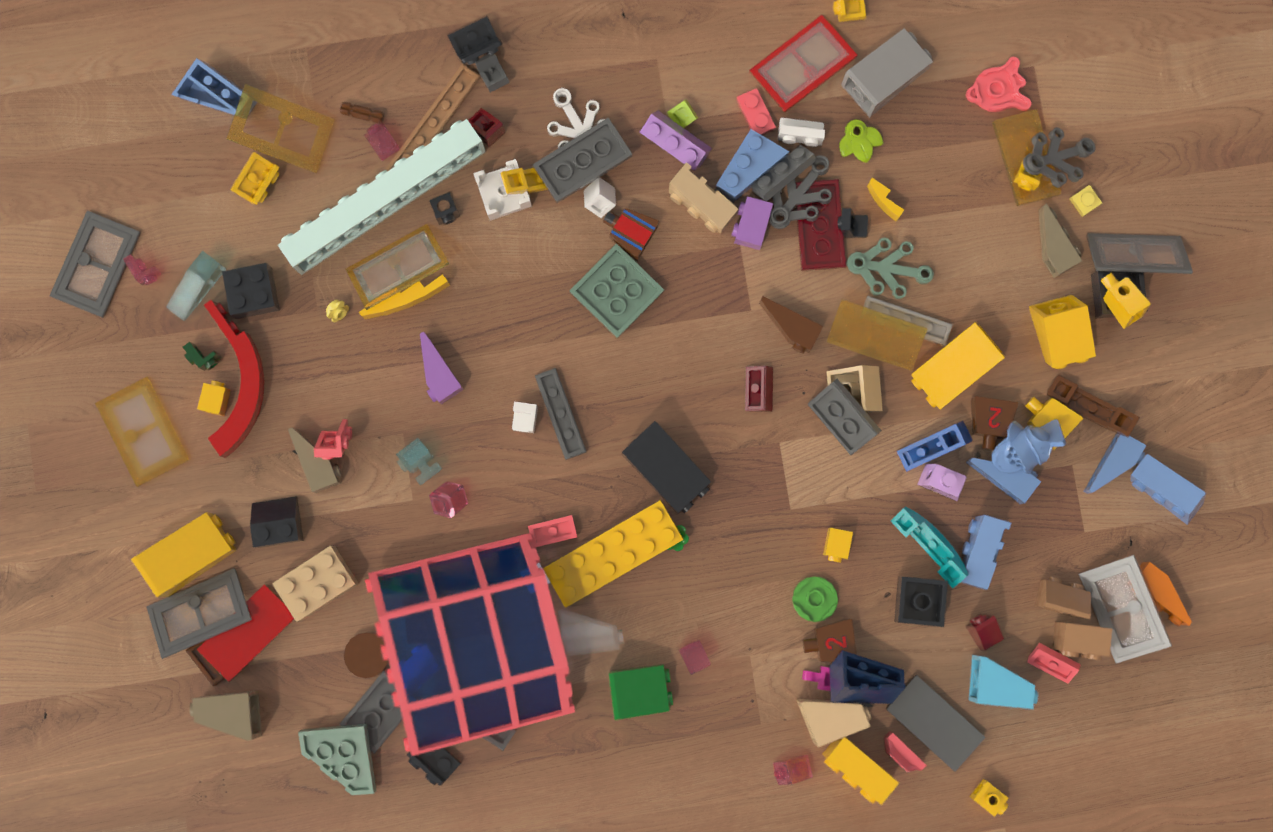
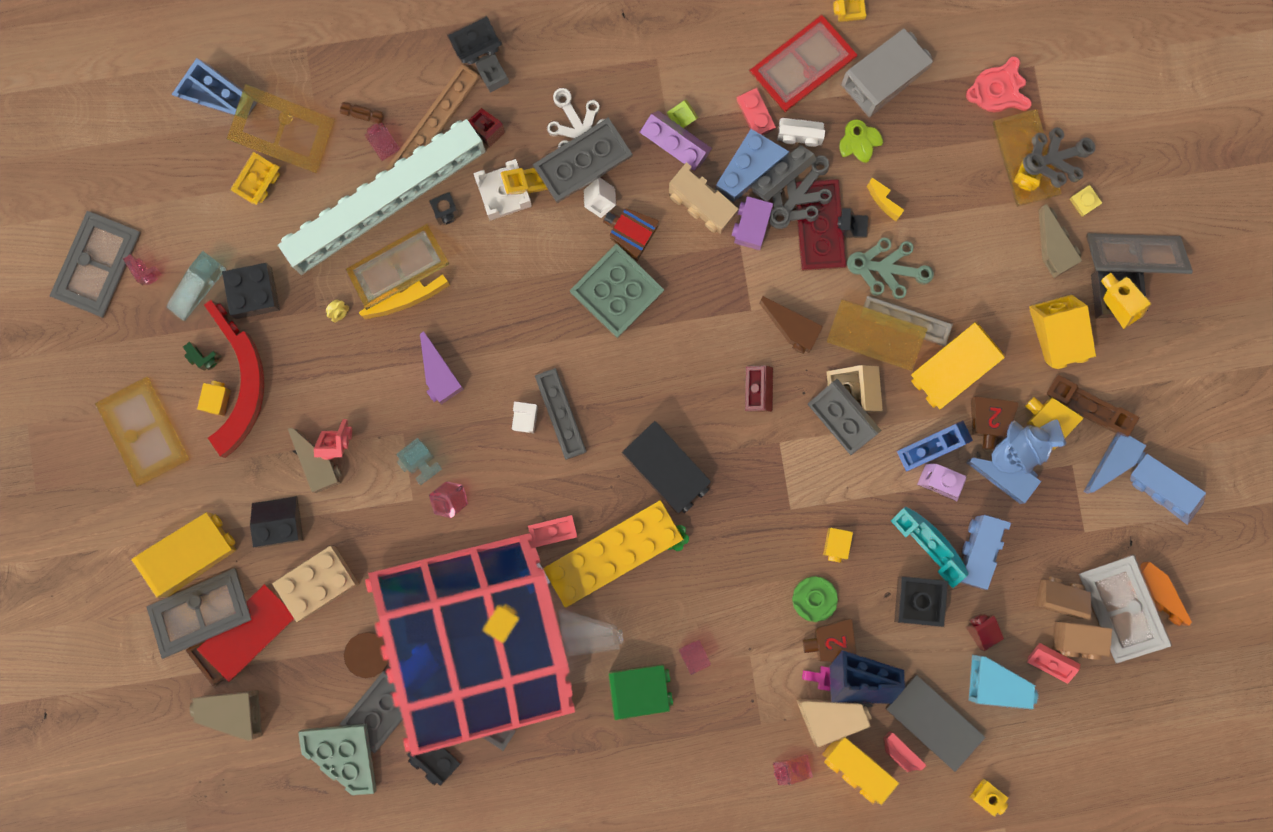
none -> yellow brick [482,604,519,643]

